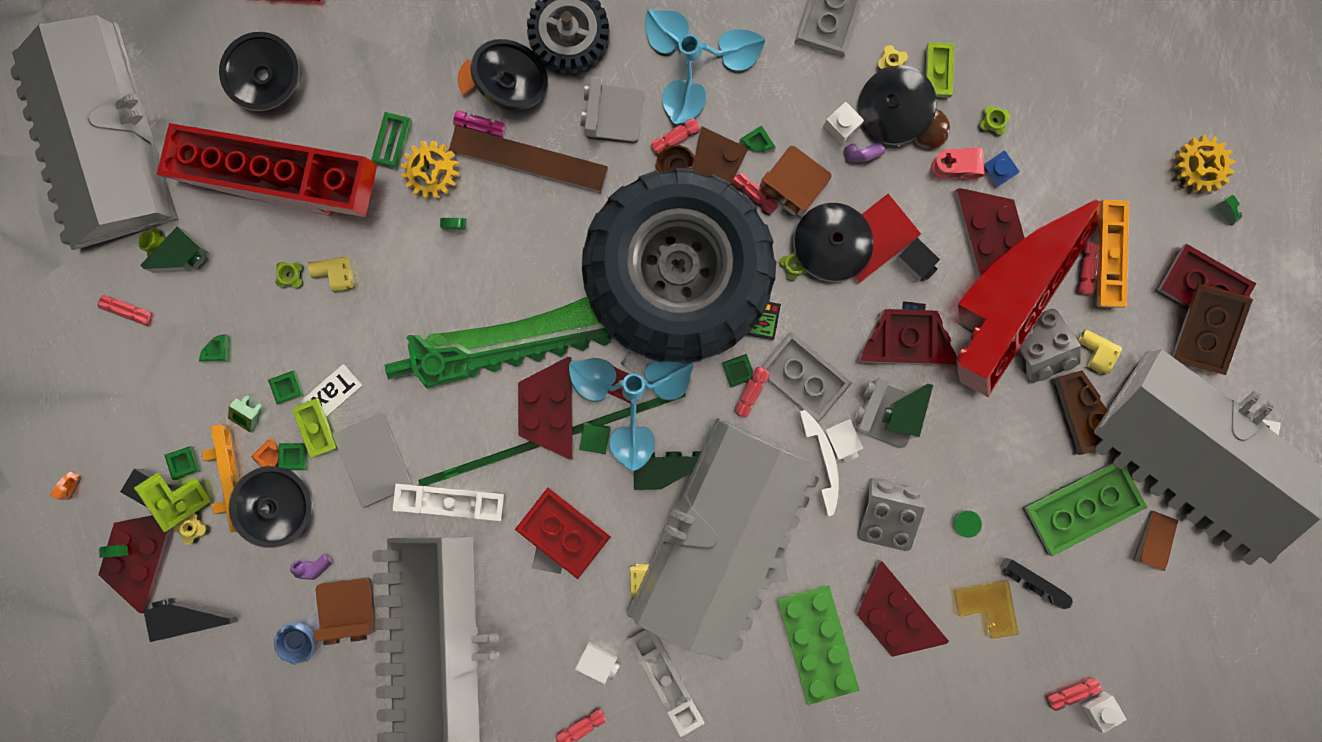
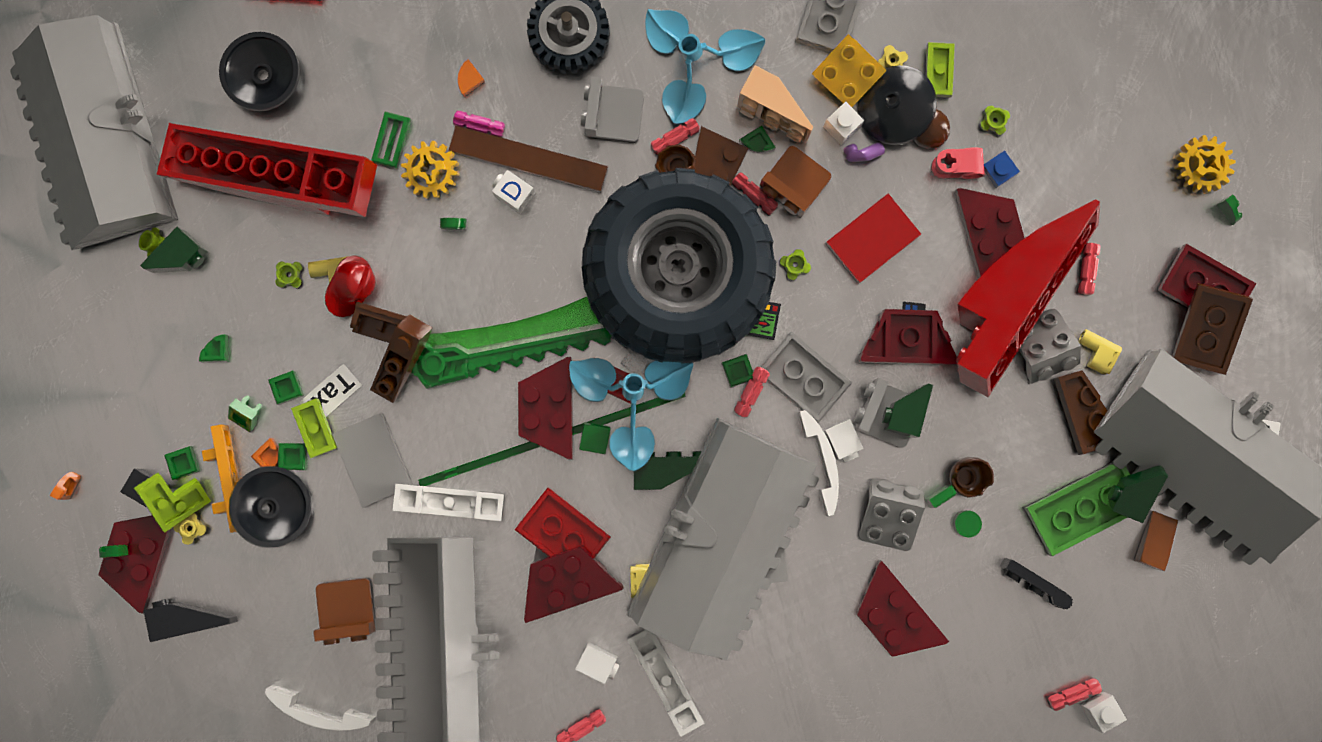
coral axle [97,295,151,325] -> none
medium blue hair [274,622,316,665] -> none
medium lavender arm [290,553,333,580] -> none
black dish [470,39,548,110] -> none
bright green plate [777,585,860,705] -> none
black dish [794,203,874,282] -> none
black brick [895,237,940,282] -> none
clear yellow plate [954,580,1019,639] -> none
light orange hinge [1097,199,1129,308] -> none
none -> white slope [265,685,376,730]
none -> red piece [325,255,376,317]
none -> reddish brown hinge [350,302,407,343]
none -> reddish brown slope [370,314,433,403]
none -> white brick [492,170,535,214]
none -> dark red wing [524,546,624,623]
none -> light nougat slope [737,65,813,143]
none -> yellow hinge [811,34,887,107]
none -> green tile [925,485,957,508]
none -> reddish brown hair [949,457,994,498]
none -> dark green slope [1108,465,1168,524]

